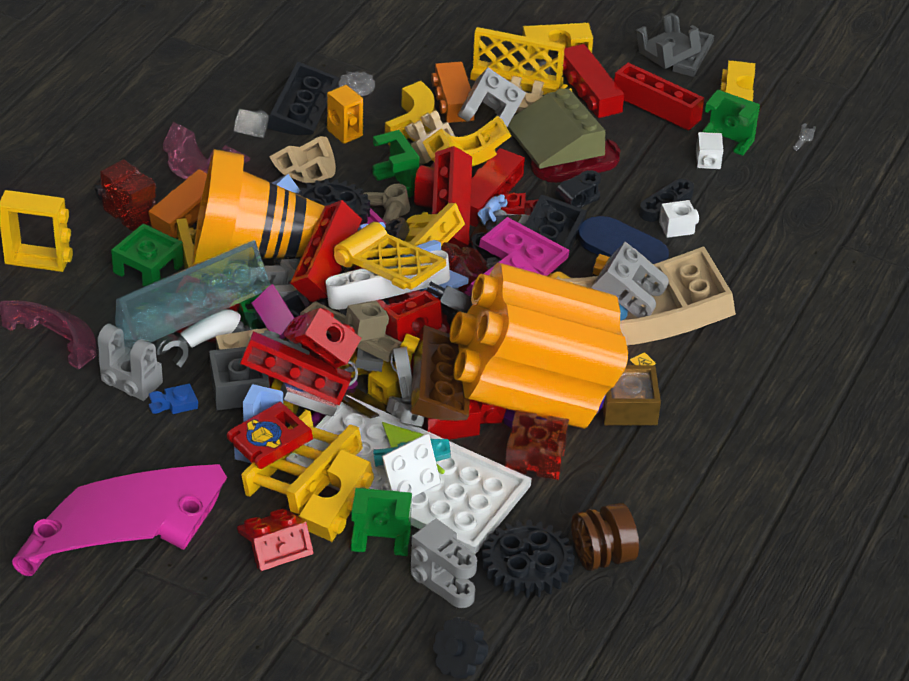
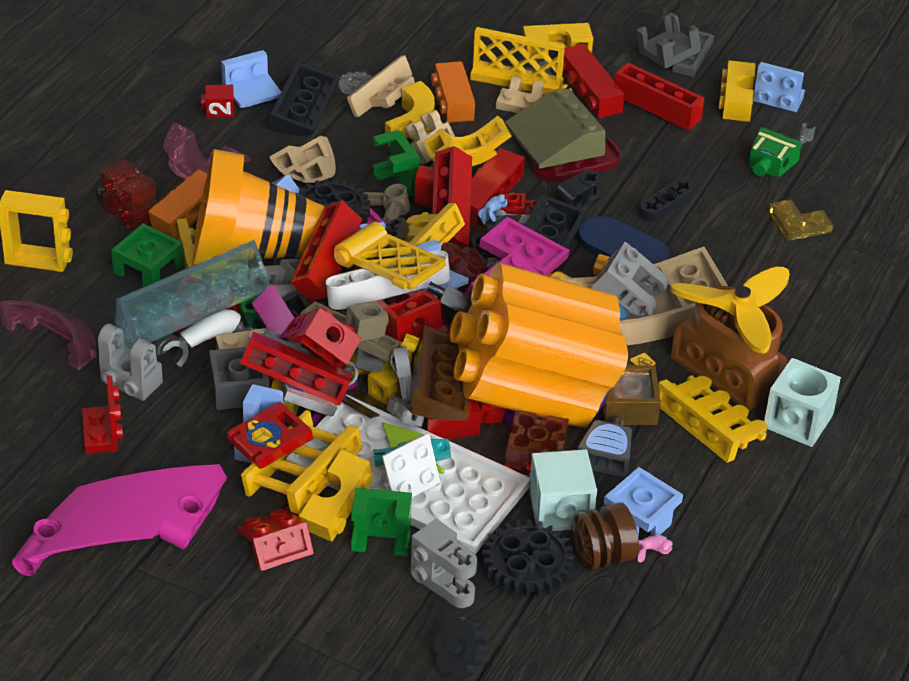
blue plate [149,384,198,414] -> none
clear bracket [234,109,269,138] -> none
light orange brick [327,85,363,144] -> none
light grey brick [458,67,526,127] -> none
white brick [659,200,699,238] -> none
white brick [696,132,723,169] -> none
green panel [702,89,760,156] -> none
none -> red bracket [82,375,123,454]
none -> red brick [201,85,234,118]
none -> light blue bracket [221,50,281,108]
none -> tan bracket [347,56,415,117]
none -> light aqua brick [529,450,597,531]
none -> torso [578,416,632,478]
none -> light blue panel [604,467,683,536]
none -> bright pink arm [637,535,673,562]
none -> yellow fence [658,375,768,463]
none -> dark orange brick [670,267,790,411]
none -> green torso [749,127,802,177]
none -> light blue bracket [753,62,805,112]
none -> light aqua brick [764,358,841,447]
none -> clear yellow plate [768,200,833,241]

